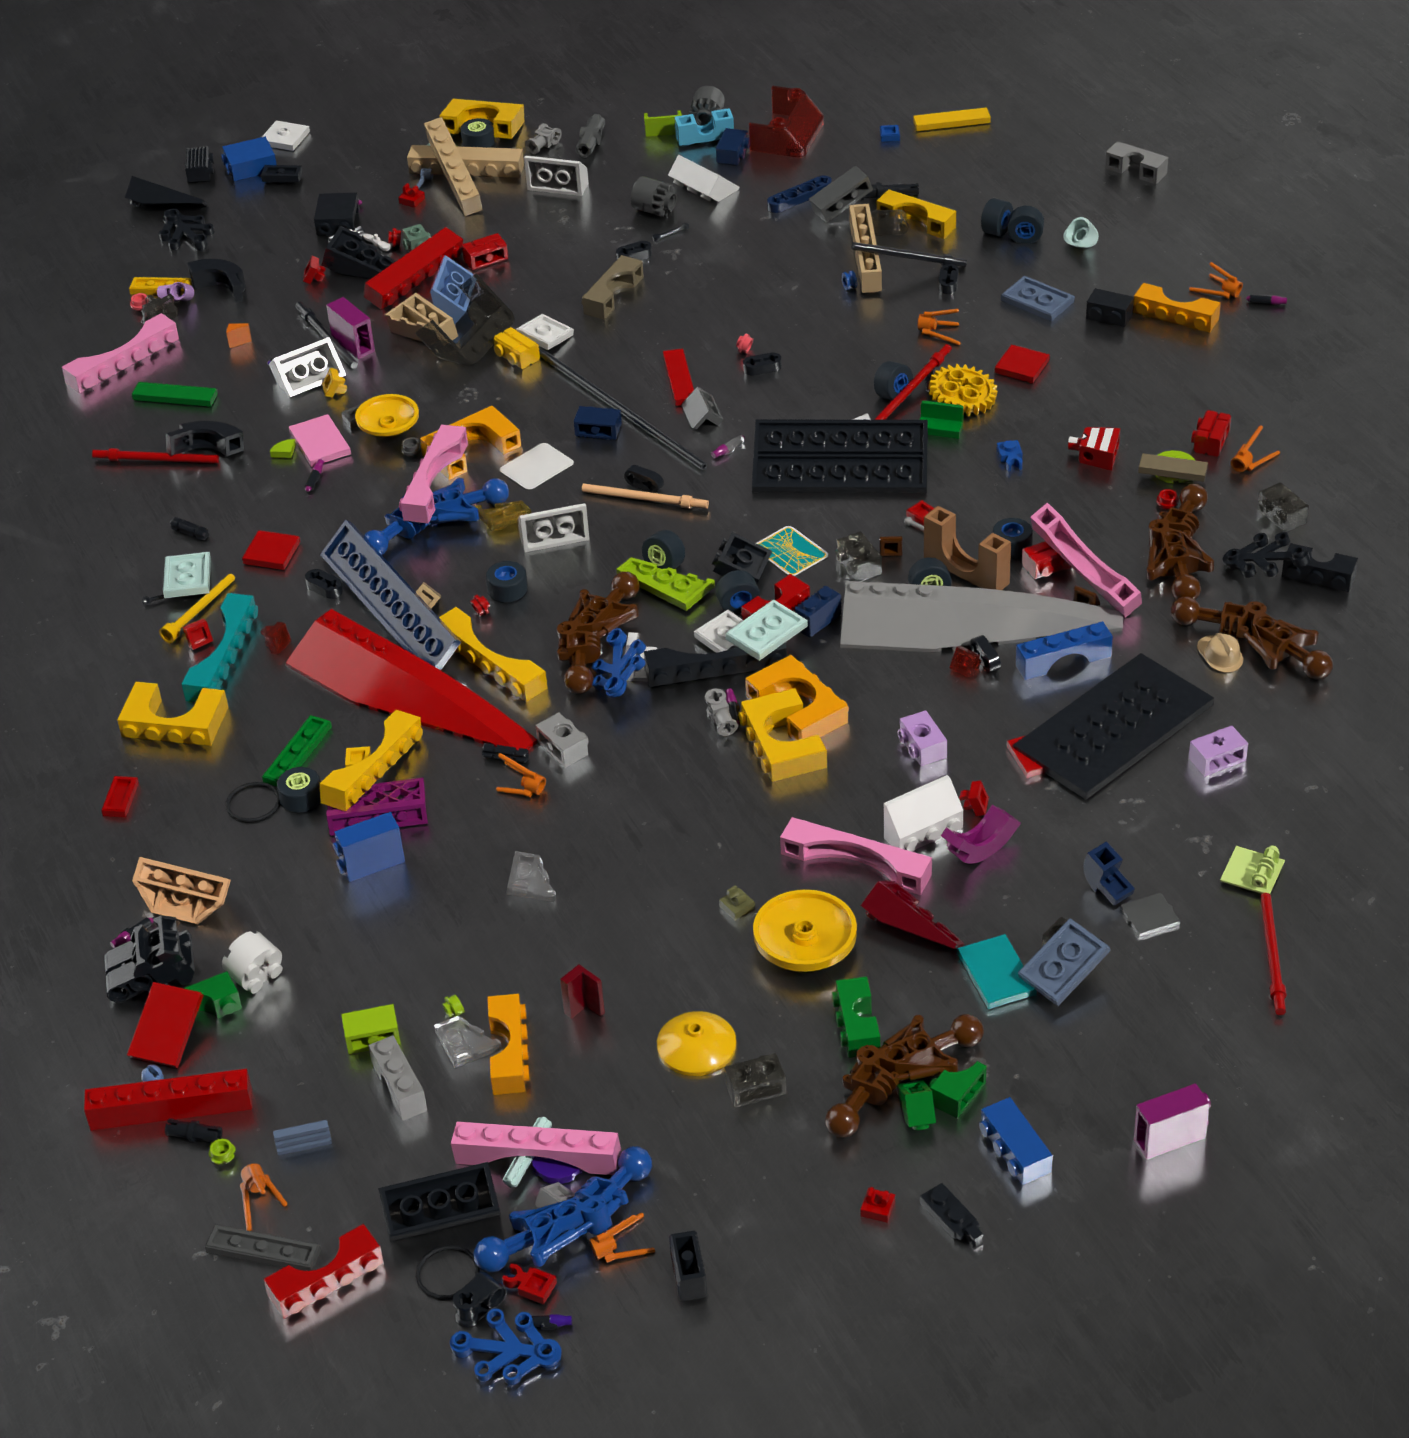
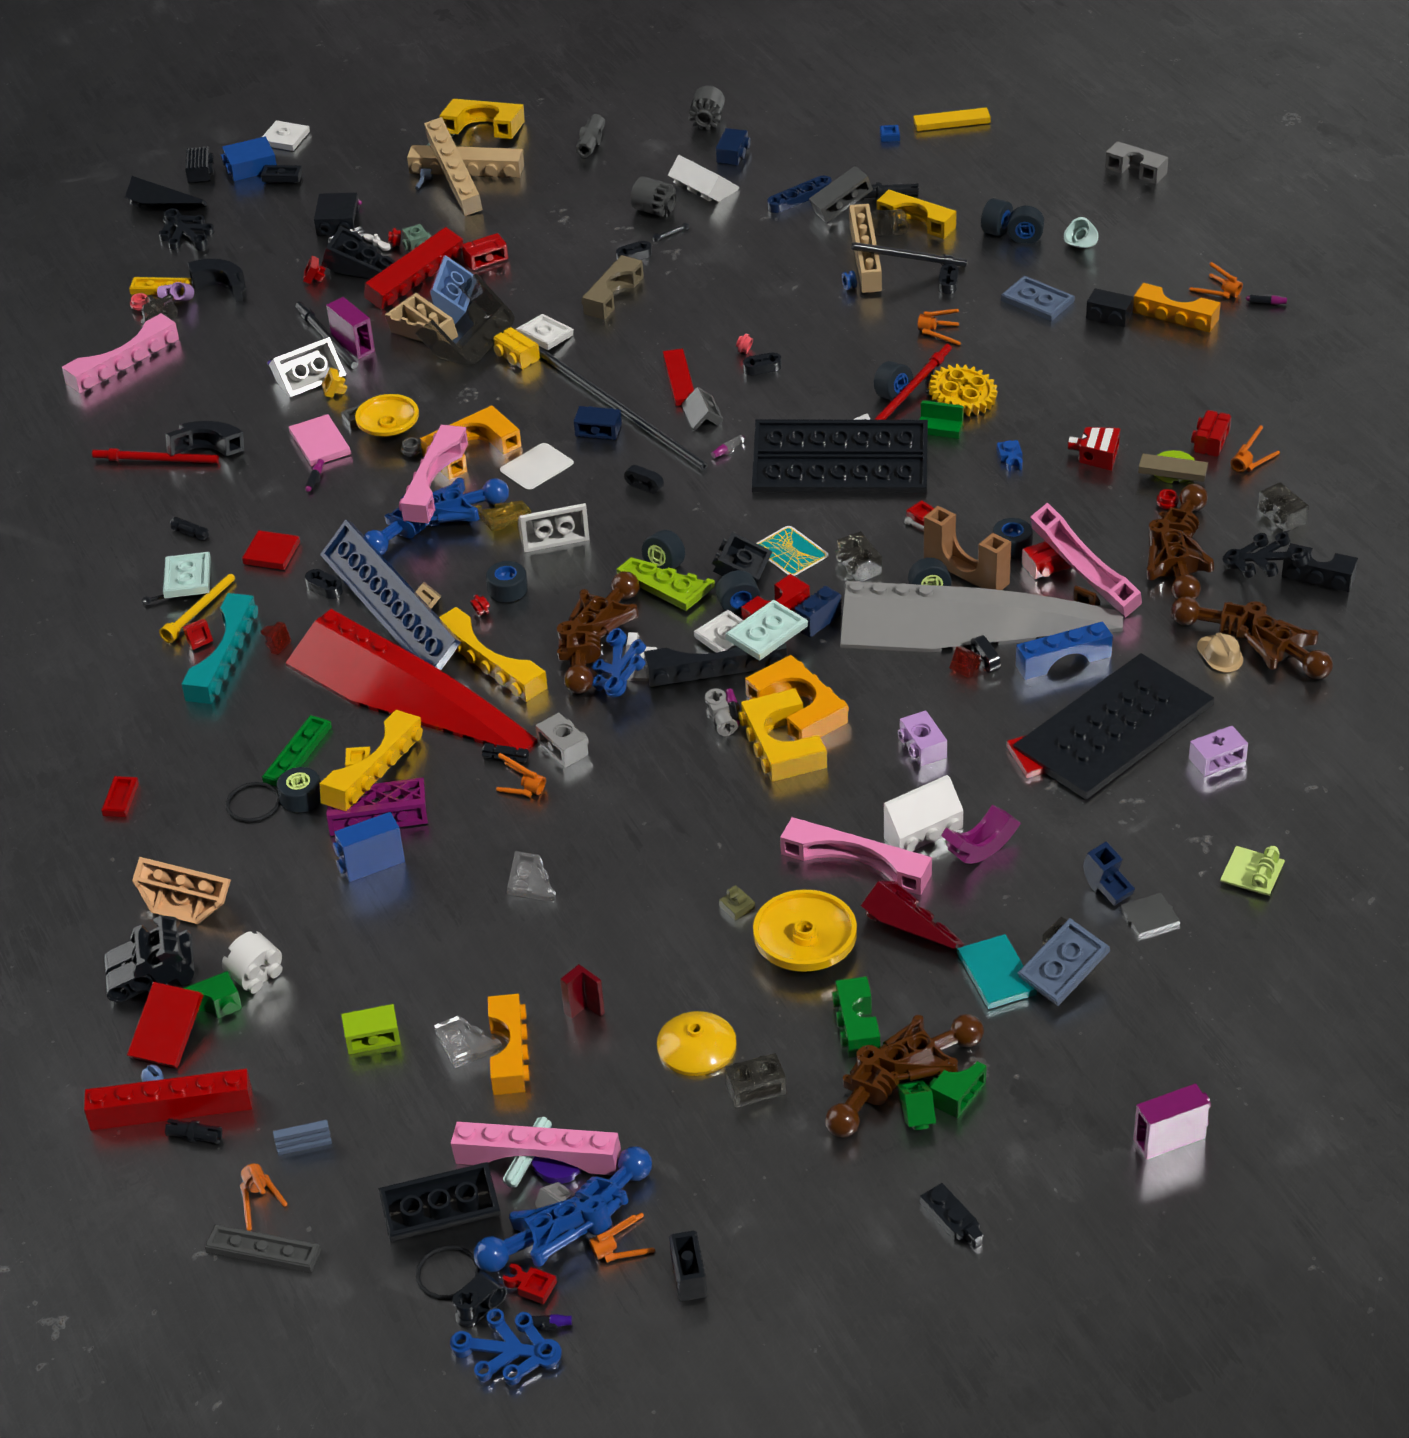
piece [110,917,154,948] -> none
yellow arch [117,682,228,746] -> none
green tile [132,382,218,407] -> none
lime plate [209,1139,236,1164] -> none
orange slope [226,323,252,348] -> none
red arch [263,1224,384,1319] -> none
lime tile [270,439,296,458] -> none
light grey arch [369,1035,427,1121] -> none
red tile [398,183,425,208] -> none
lime plate [442,994,465,1019] -> none
black wheel [460,118,495,148] -> none
white slope [524,156,589,196] -> none
light grey connector [525,123,562,155] -> none
light nougat bar [582,483,709,509] -> none
lime hinge [644,110,682,137] -> none
medium azure arch [675,108,734,146] -> none
clear red windscreen [749,86,824,157] -> none
red tile [860,1187,895,1223] -> none
reddish brown slope [880,536,902,556] -> none
red tile [959,780,989,816] -> none
blue brick [979,1097,1053,1185] -> none
red tile [994,344,1050,383] -> none
red bar [1260,893,1287,1015] -> none

